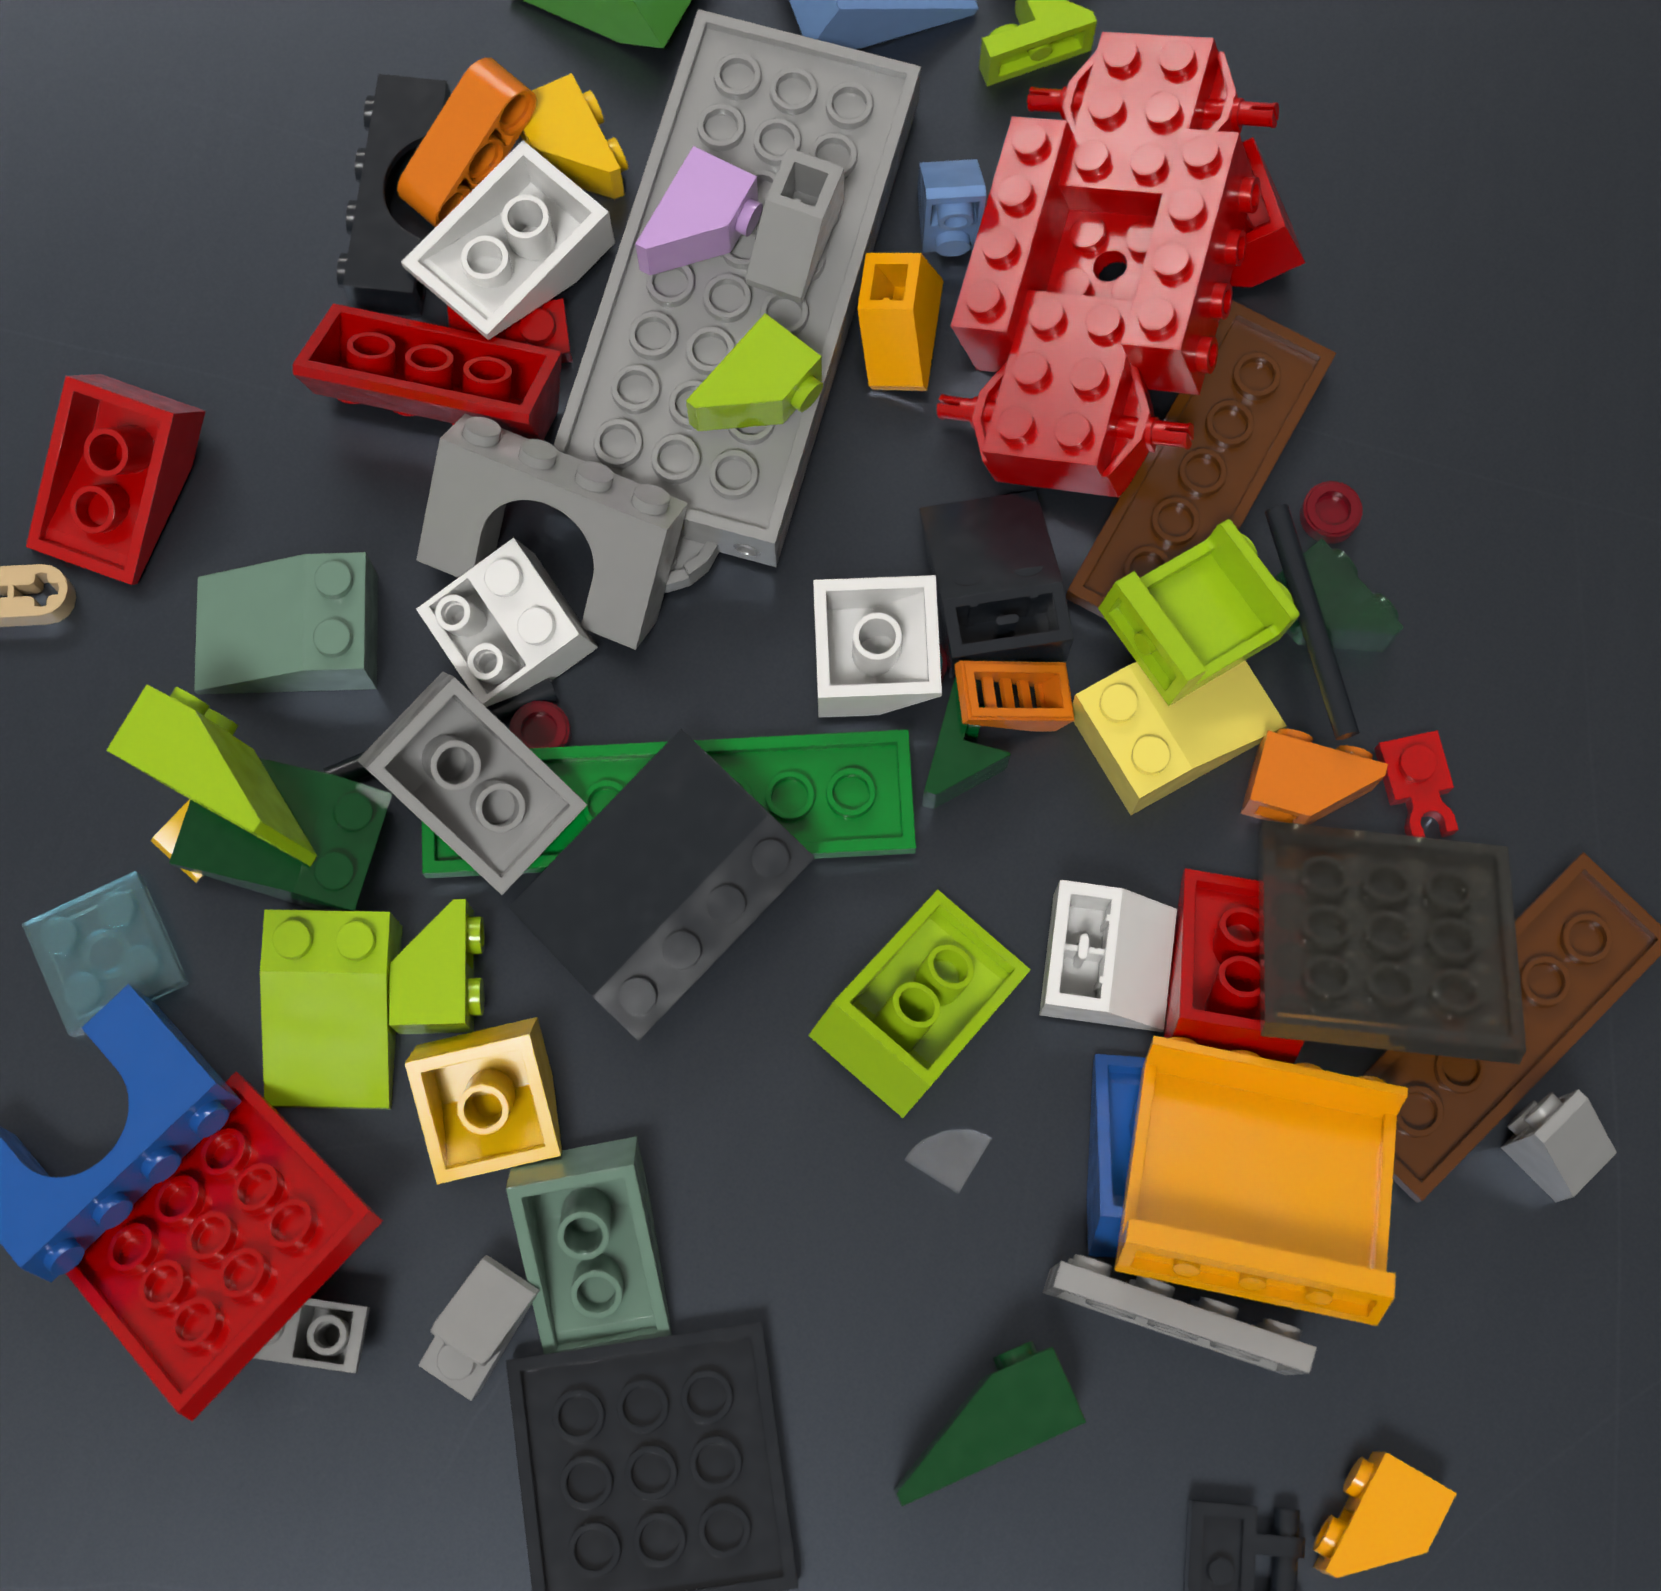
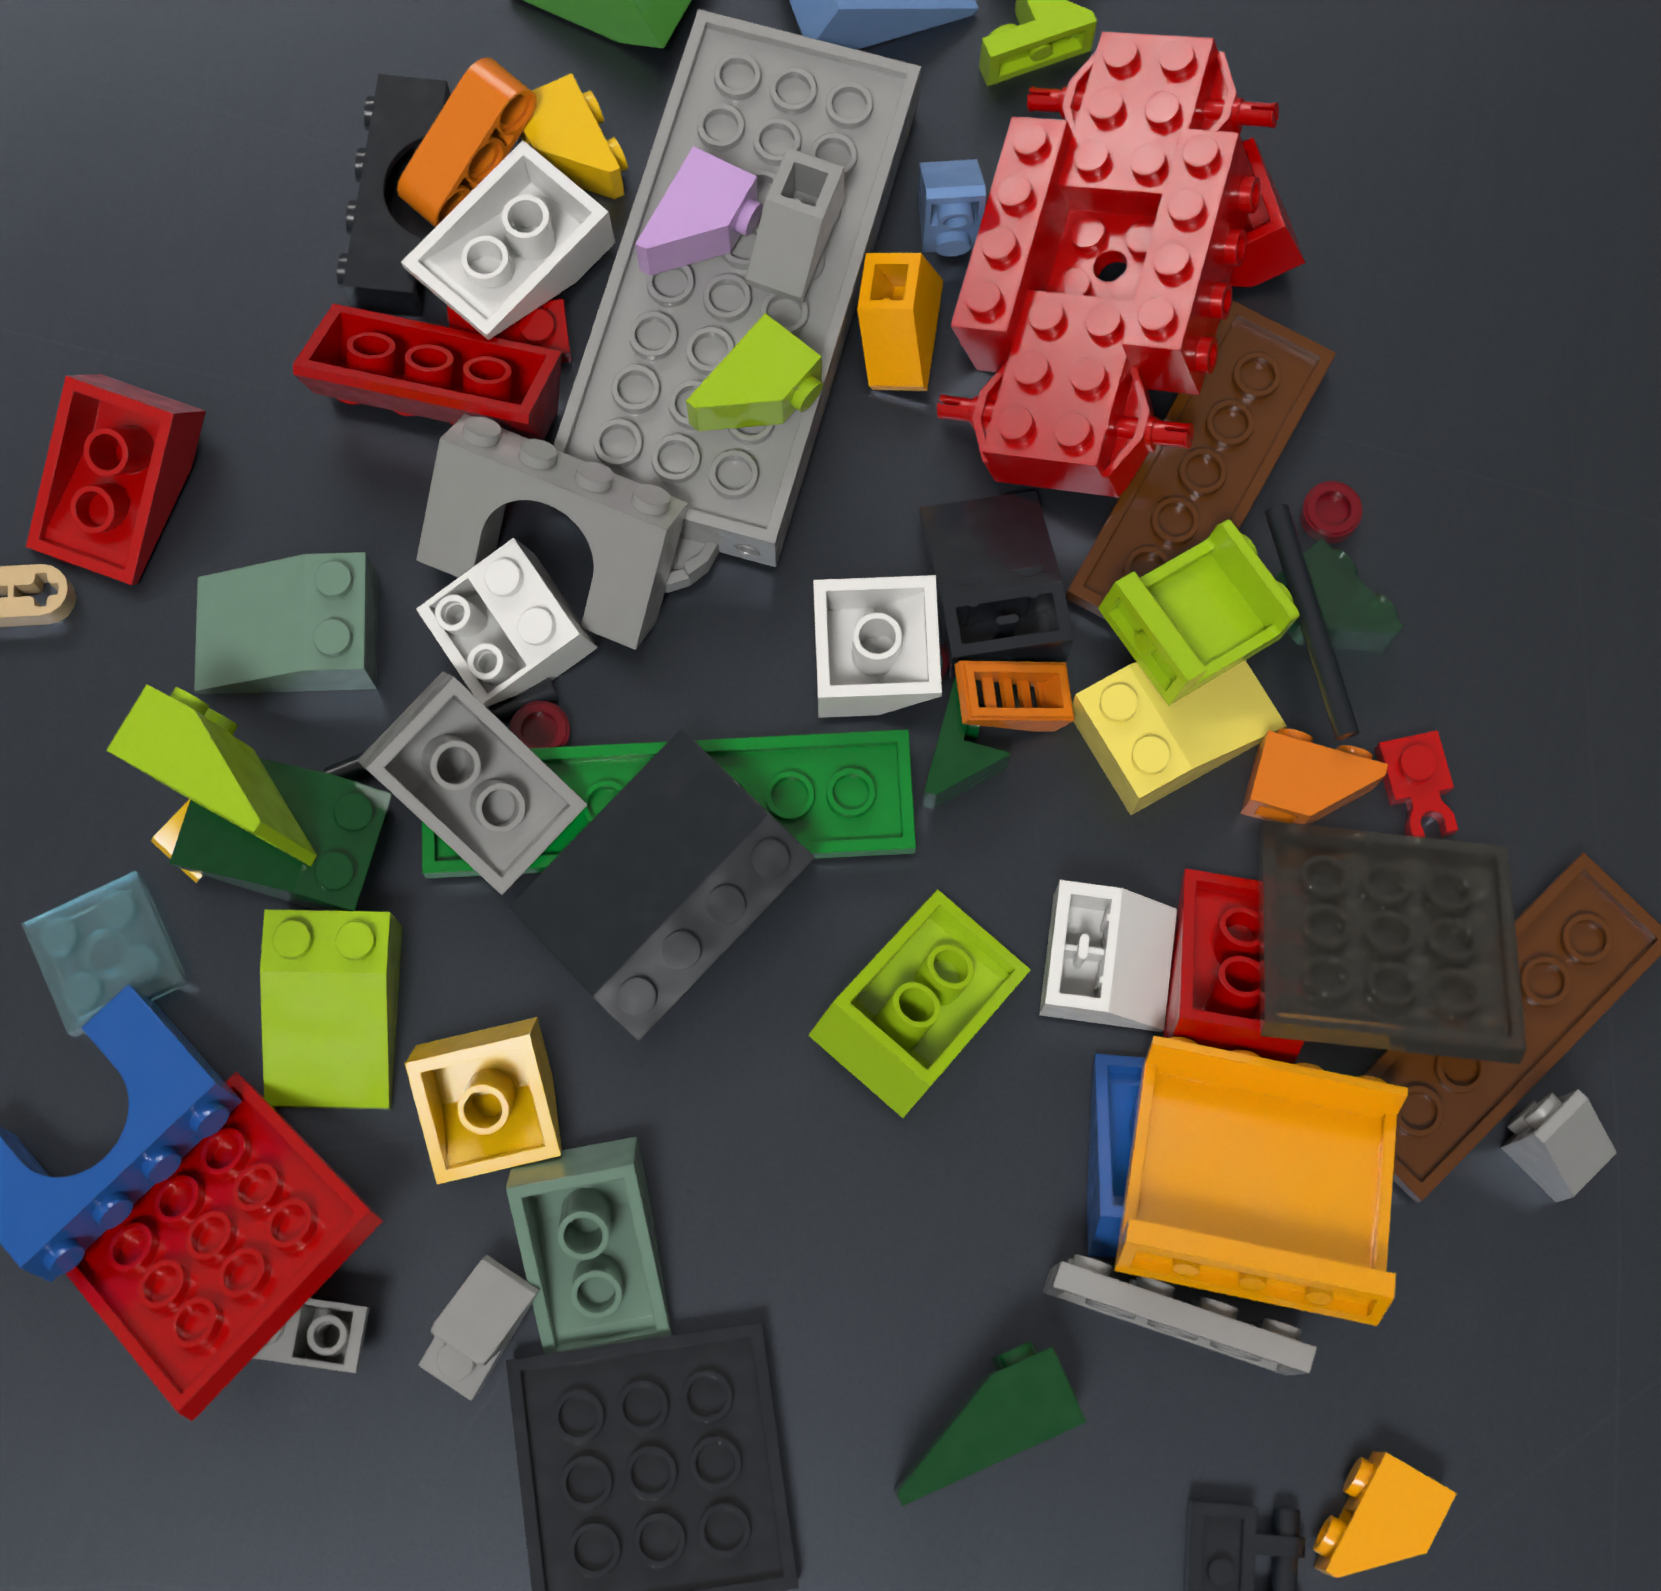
lime slope [389,899,485,1034] -> none
clear tile [905,1130,992,1194] -> none

